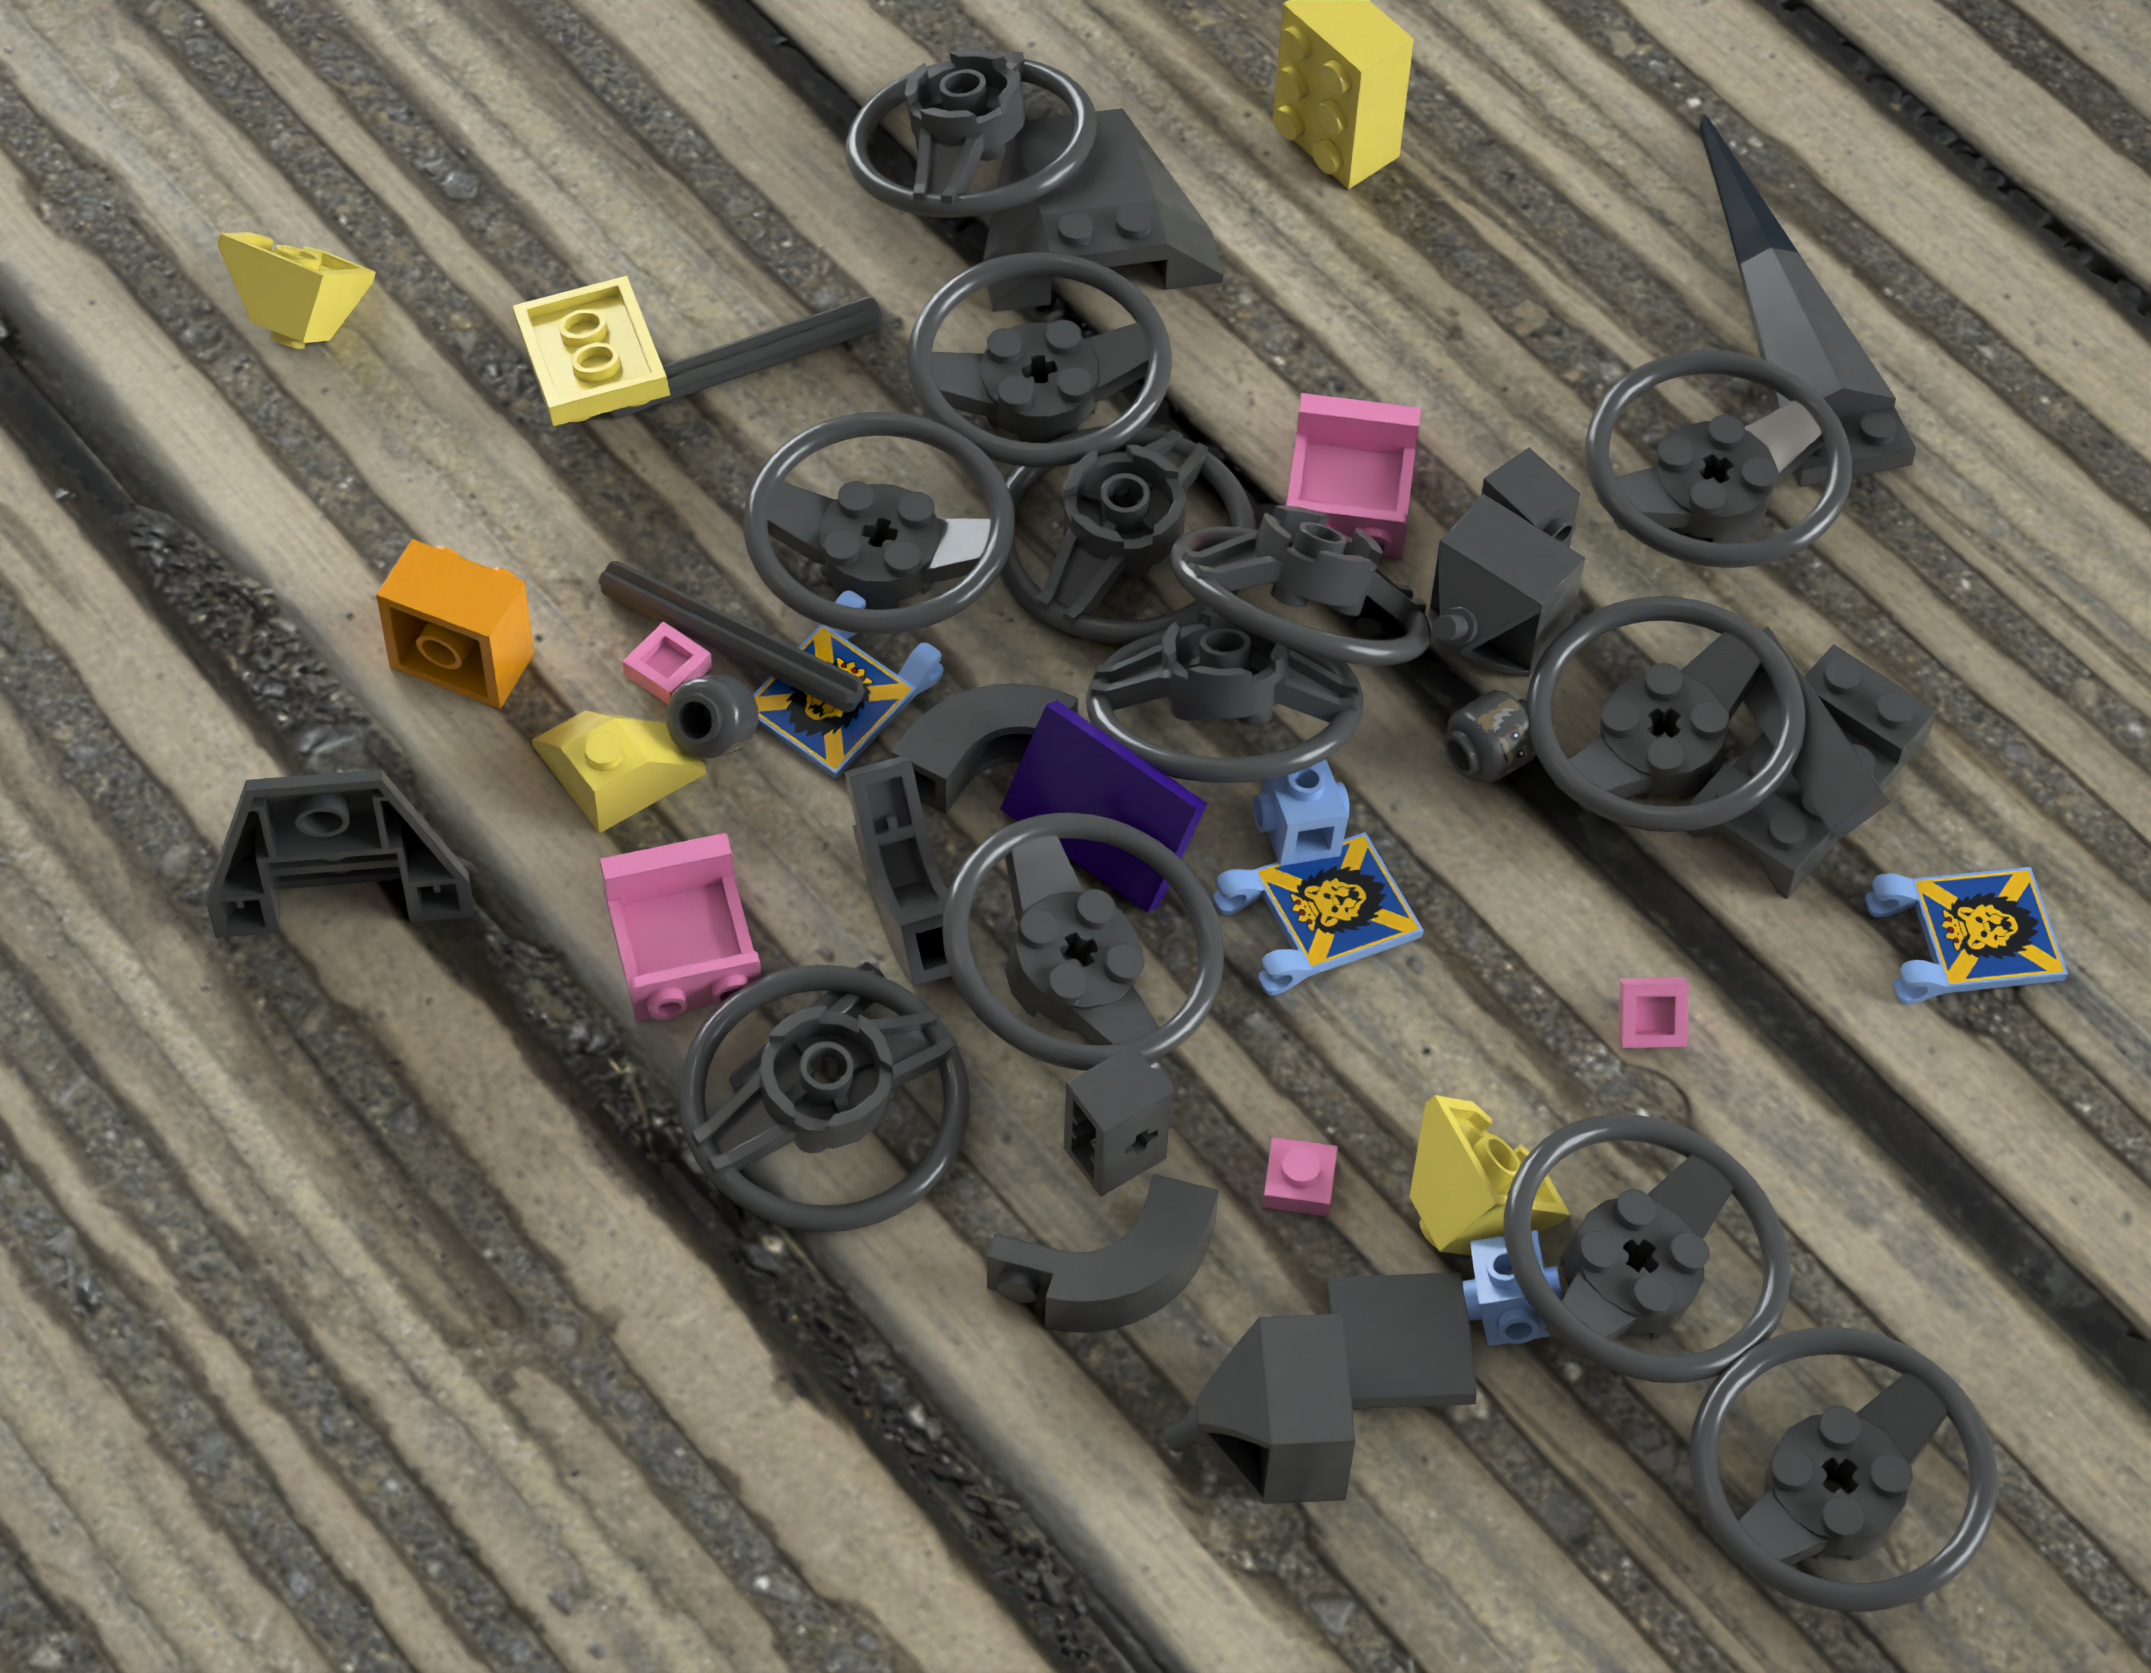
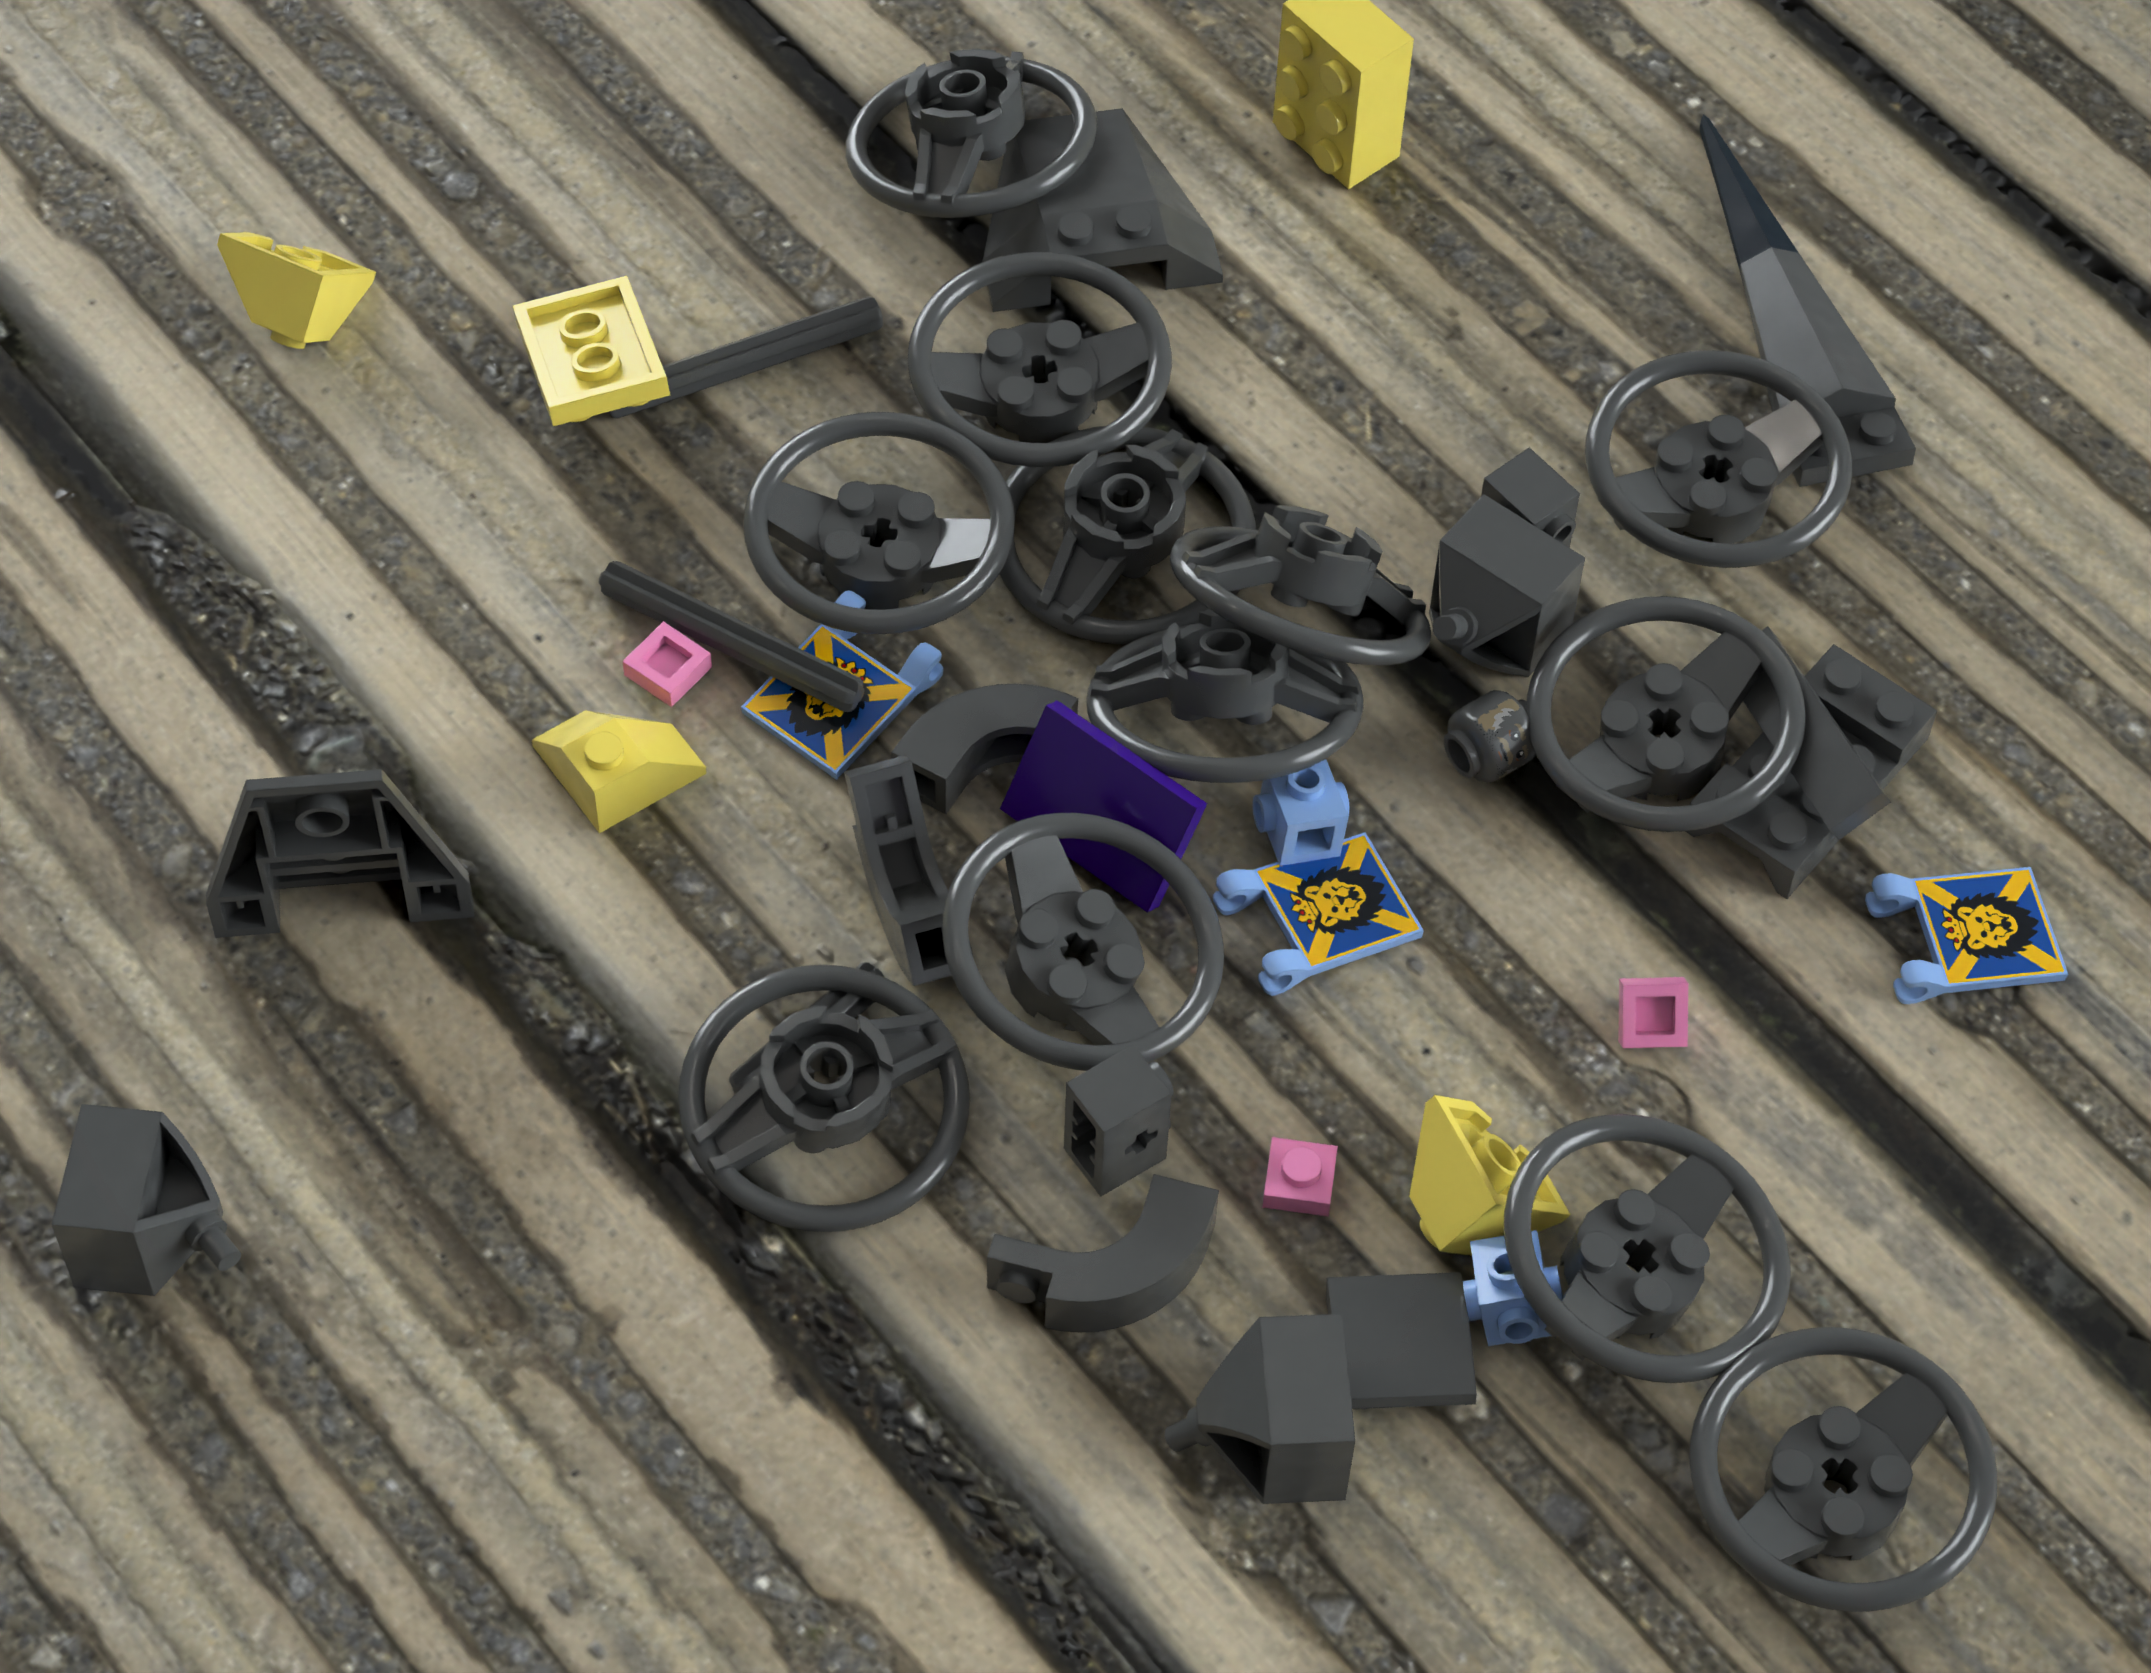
light orange brick [376,539,535,709] -> none
bright pink panel [600,832,761,1022] -> none
dark grey head [666,674,758,759] -> none
bright pink panel [1286,393,1421,559] -> none
none -> dark grey piece [51,1104,241,1296]

